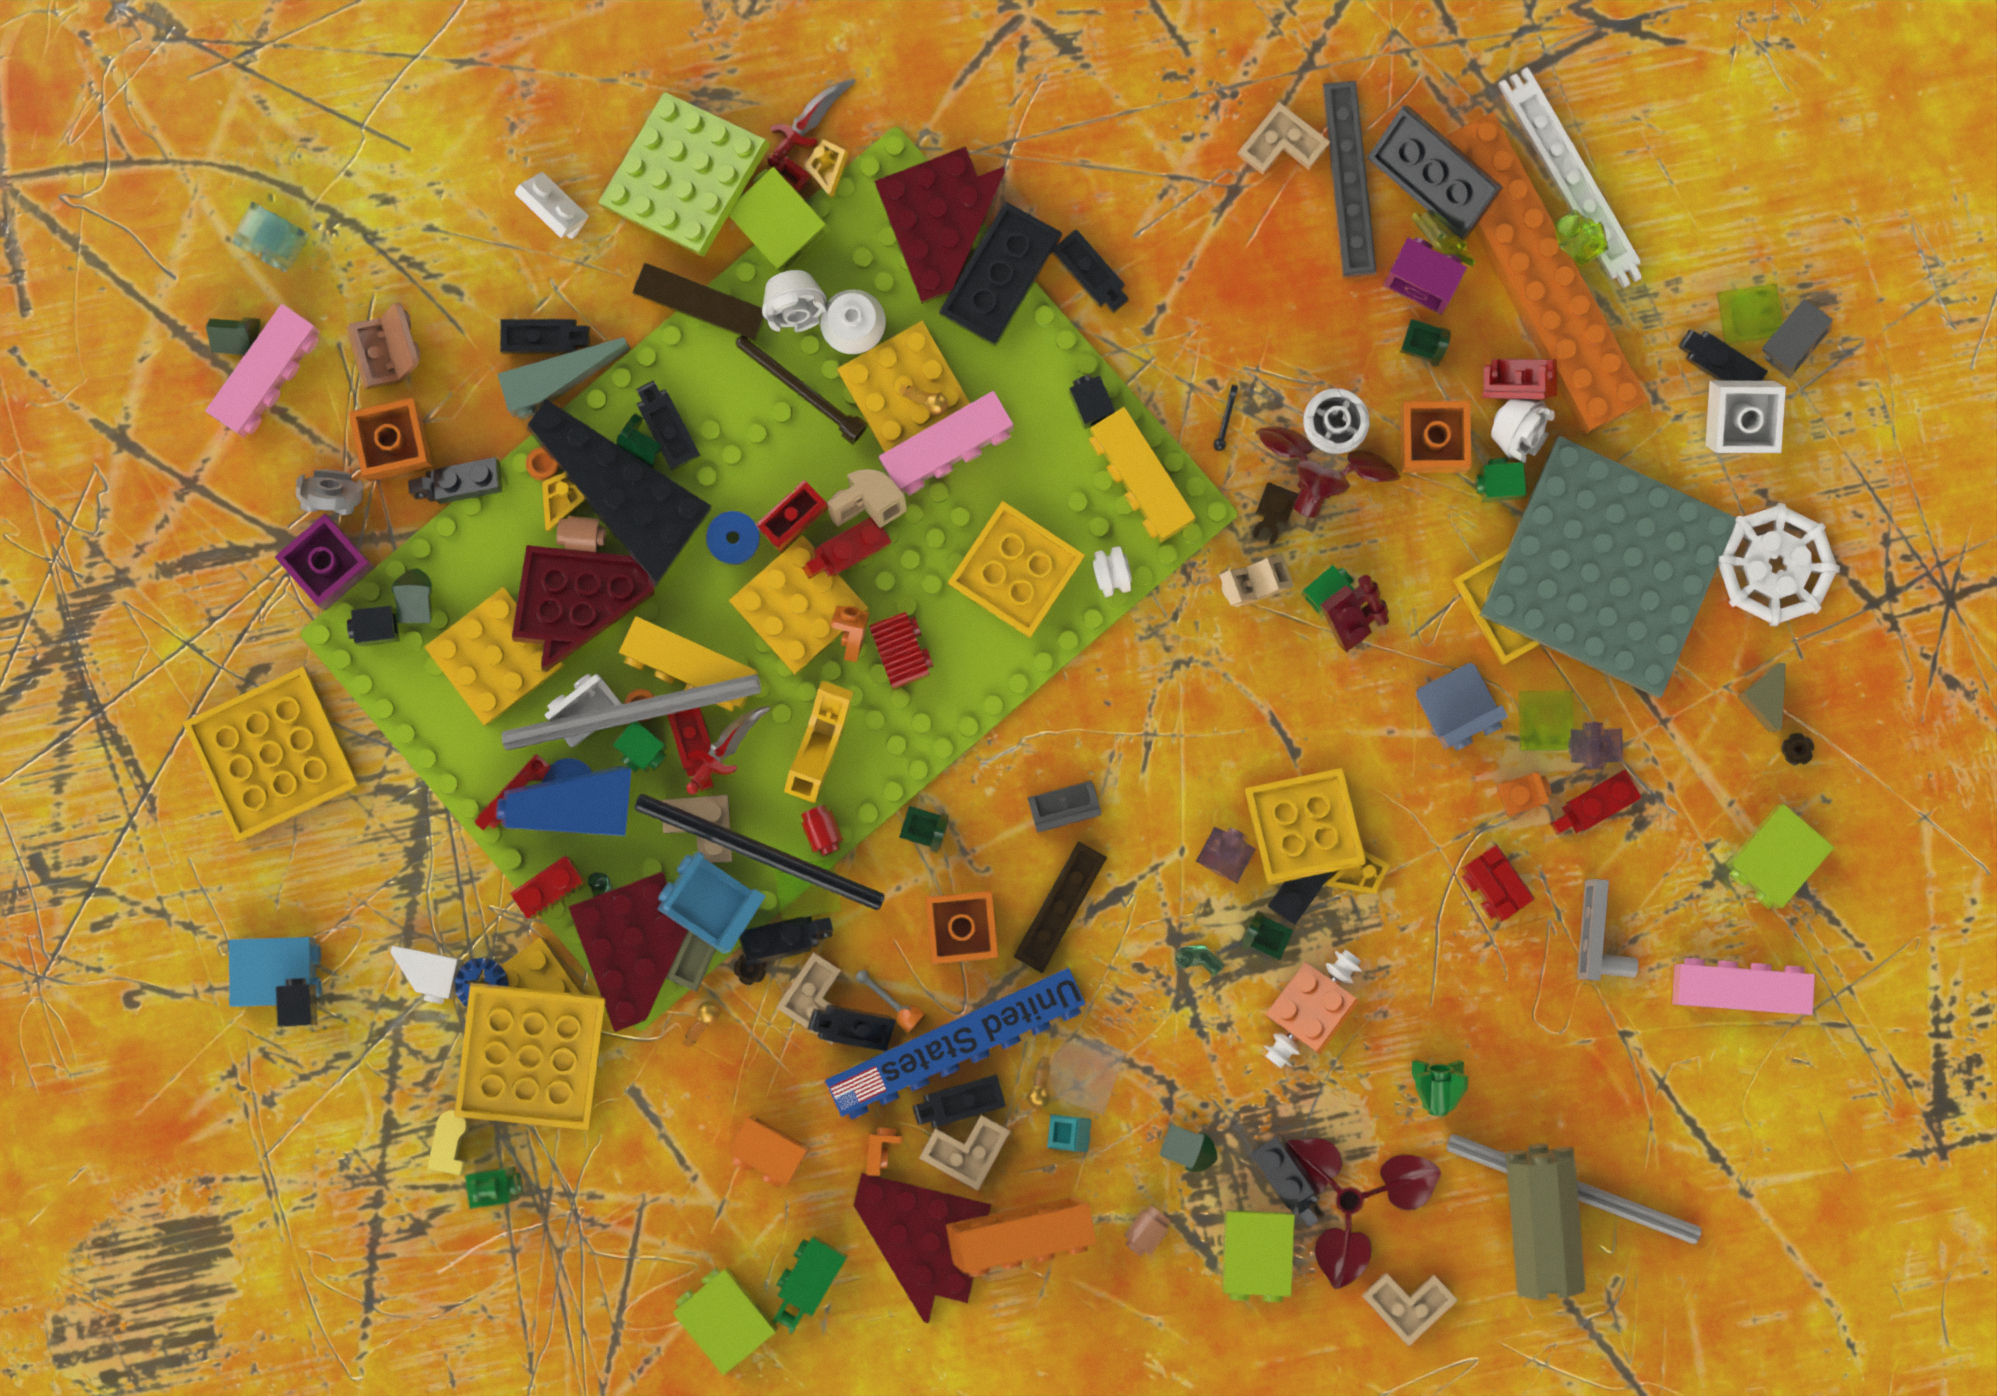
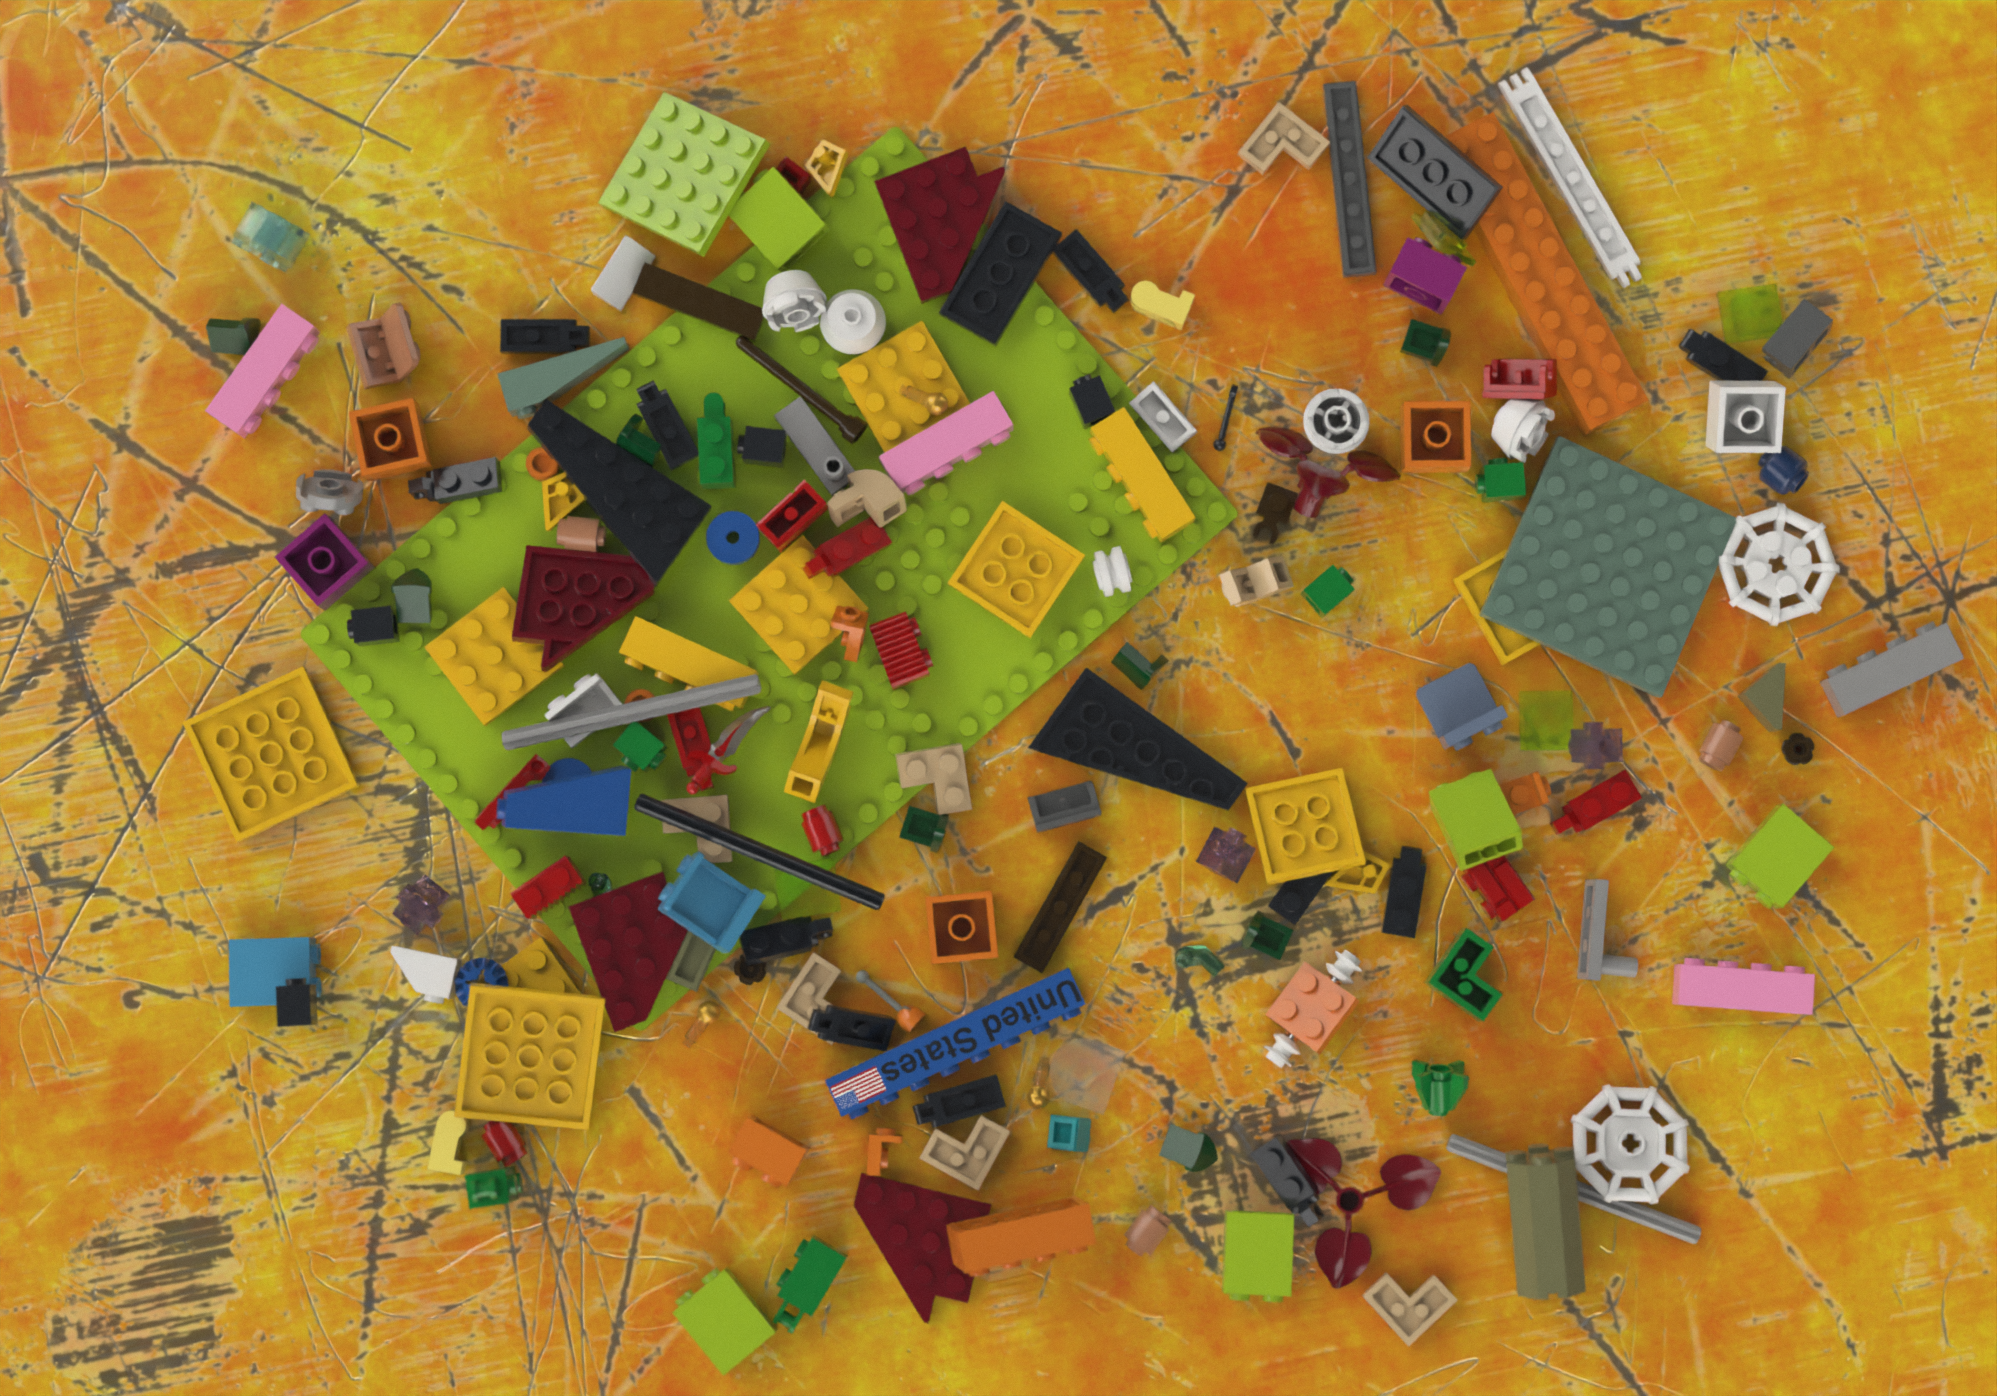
white bracket [514,172,589,239] -> none
piece [767,79,856,167] -> none
dark red plate [1320,575,1389,652] -> none
clear neon green brick [1554,209,1609,265] -> none
none -> brick [392,874,451,935]
none -> red brick [481,1121,528,1168]
none -> white slope [591,236,656,311]
none -> green brick [697,392,736,490]
none -> black brick [737,426,787,468]
none -> light grey piece [774,396,855,496]
none -> tan plate [895,743,972,815]
none -> black wing [1028,668,1248,811]
none -> dark green tile [1111,642,1169,690]
none -> white slope [1129,381,1198,453]
none -> light yellow leg [1130,281,1195,330]
none -> black hinge [1381,845,1427,938]
none -> green brick [1424,928,1503,1022]
none -> lime brick [1428,768,1523,871]
none -> white plate [1570,1084,1690,1205]
none -> nougat brick [1698,720,1743,772]
none -> dark blue head [1758,446,1809,495]
none -> light grey brick [1820,621,1964,718]

